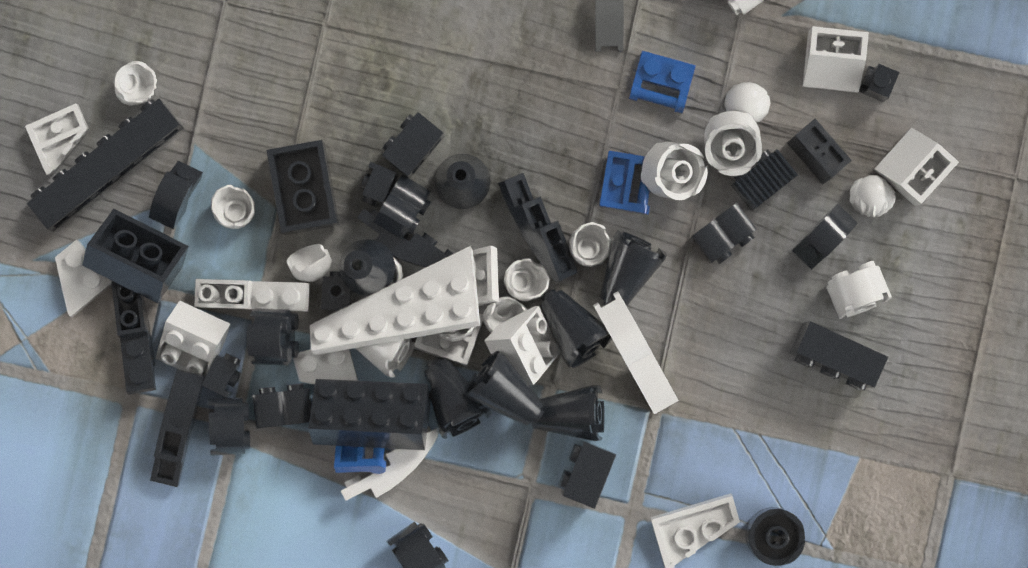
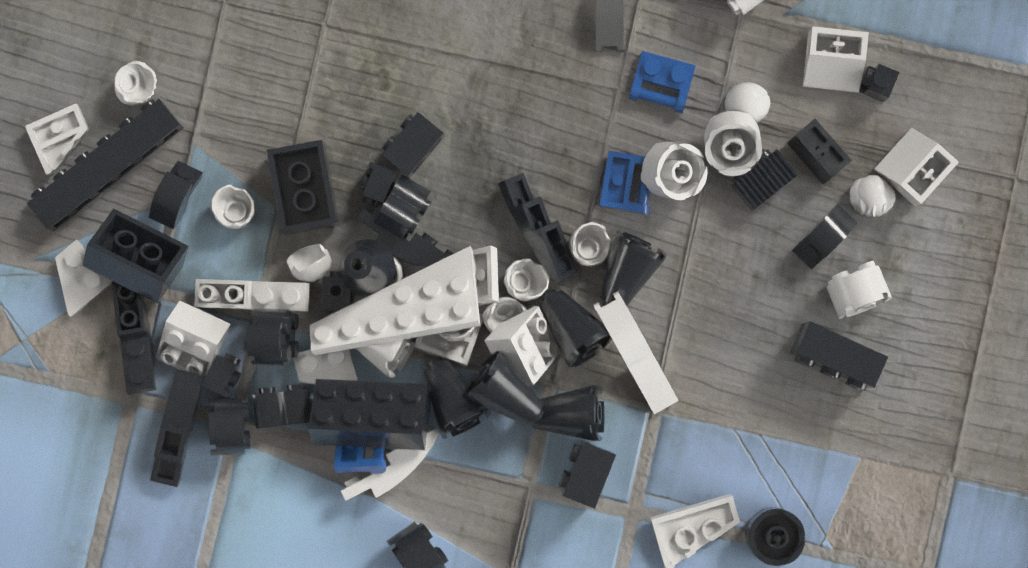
black cone [435,154,490,209] -> none
black brick [691,203,757,264] -> none

